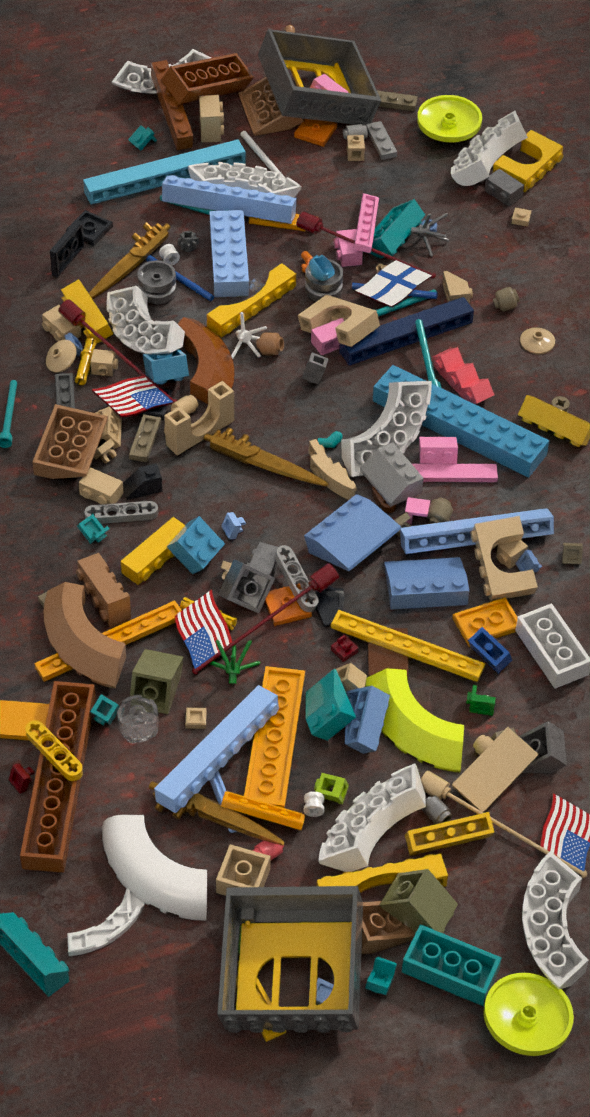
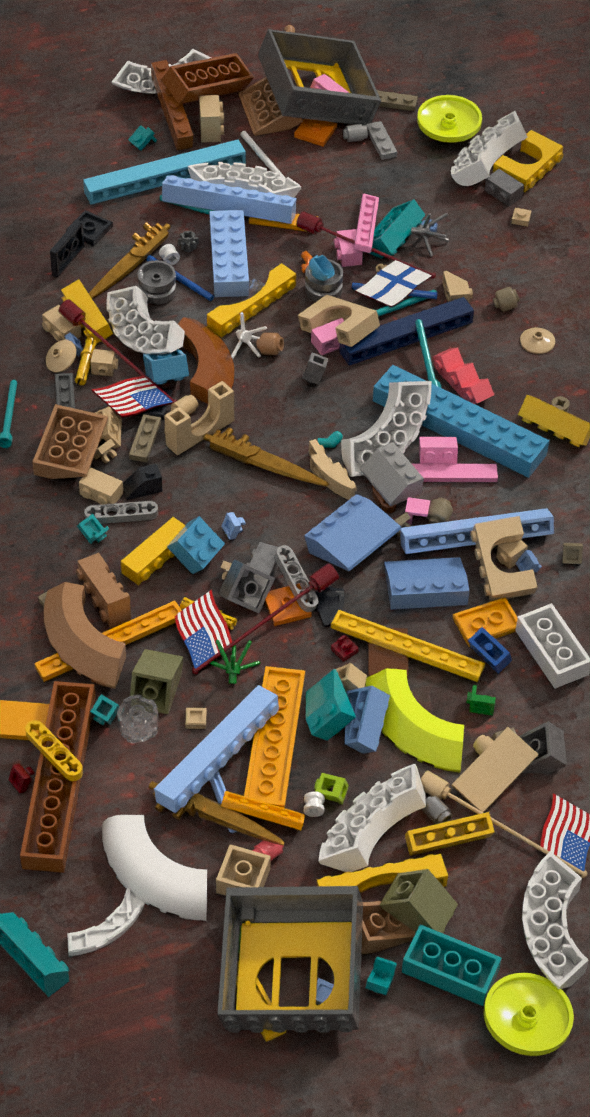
tan brick [347,135,365,161] -> none

